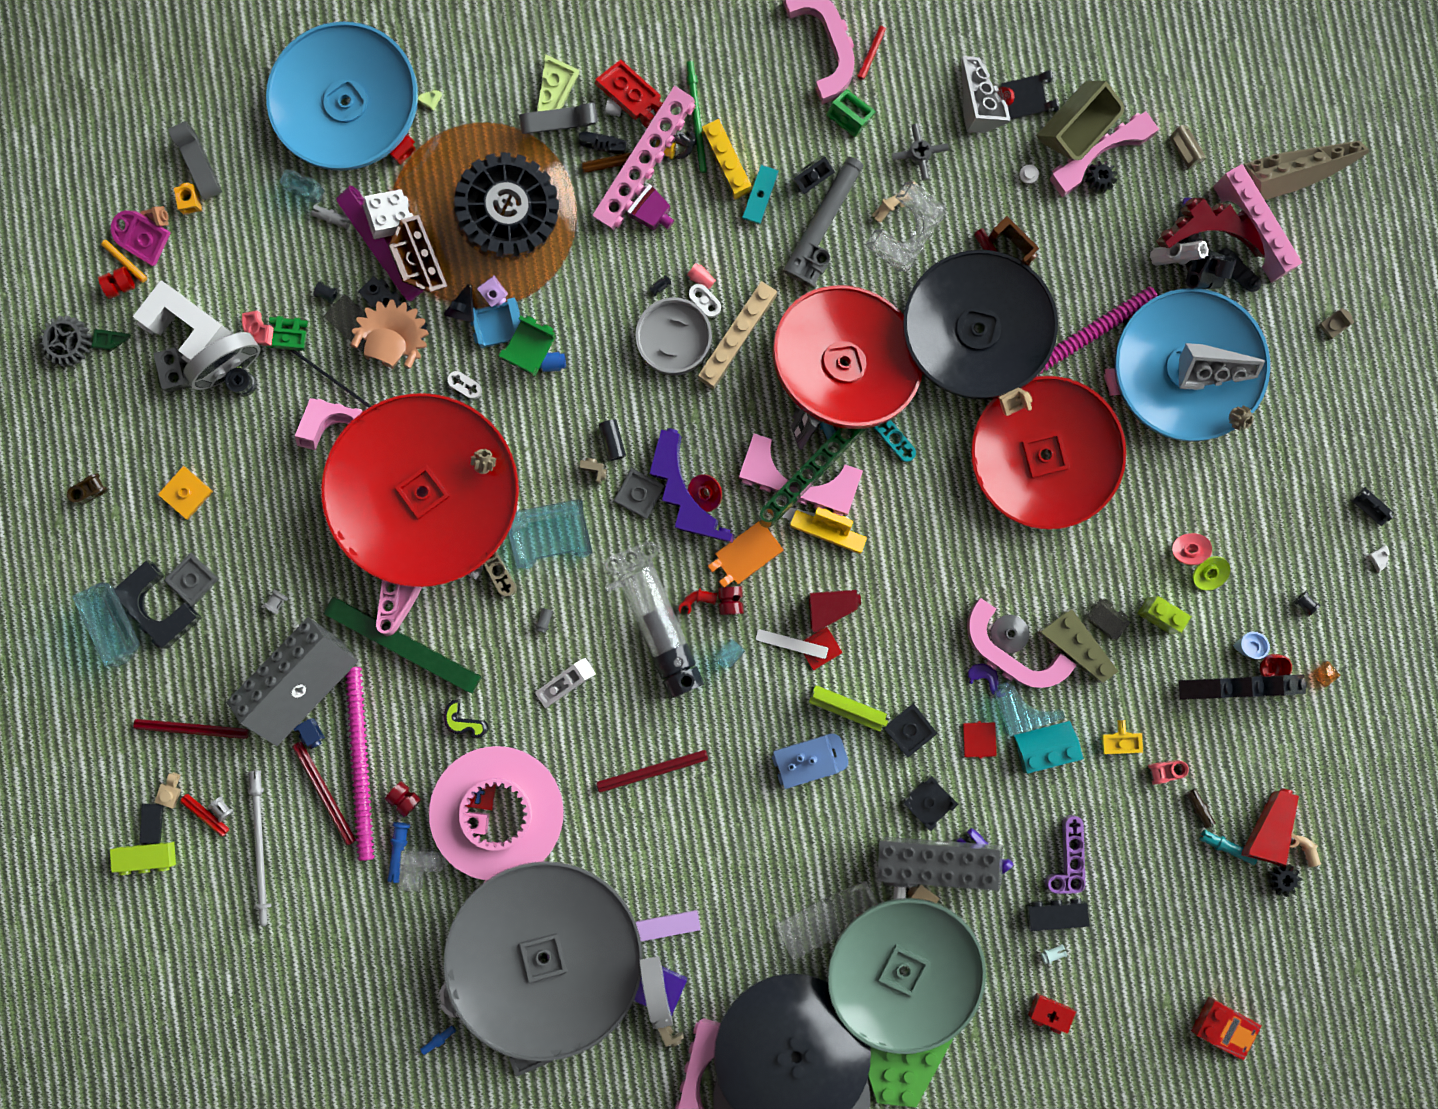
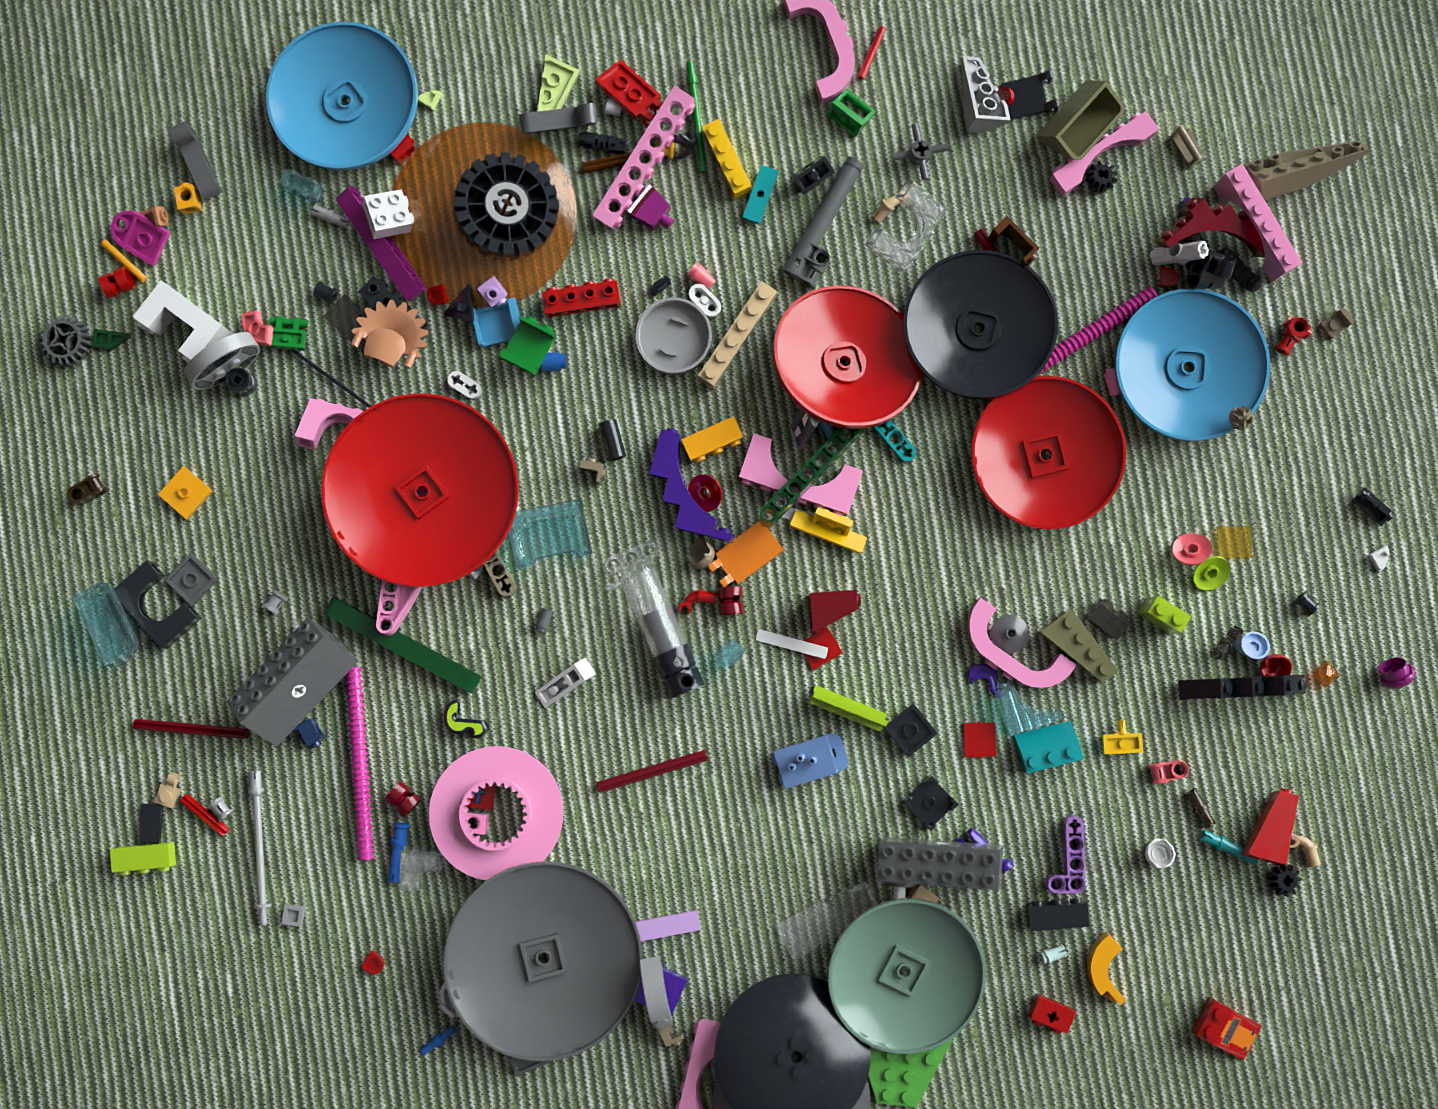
dark grey brick [153,347,190,393] -> none
dark red axle [292,742,356,846] -> none
reddish brown wedge [388,215,447,292] -> none
dark tan gear [471,449,496,474] -> none
dark grey tile [613,468,665,519] -> none
tan bracket [998,387,1032,416] -> none
white plate [1020,165,1039,184] -> none
light grey wedge [1179,343,1265,390] -> none
none -> light grey plate [282,904,306,927]
none -> red tile [361,950,385,975]
none -> red tile [427,284,449,305]
none -> red brick [542,279,622,318]
none -> light orange brick [681,416,743,463]
none -> dark tan hair [687,538,715,569]
none -> light orange arch [1087,932,1126,1005]
none -> white hair [1145,839,1175,868]
none -> red tile [1158,267,1180,288]
none -> clear smoke piece [1210,625,1244,660]
none -> clear yellow piece [1215,526,1254,558]
none -> red connector [1274,316,1312,356]
none -> magenta piece [1379,657,1416,689]

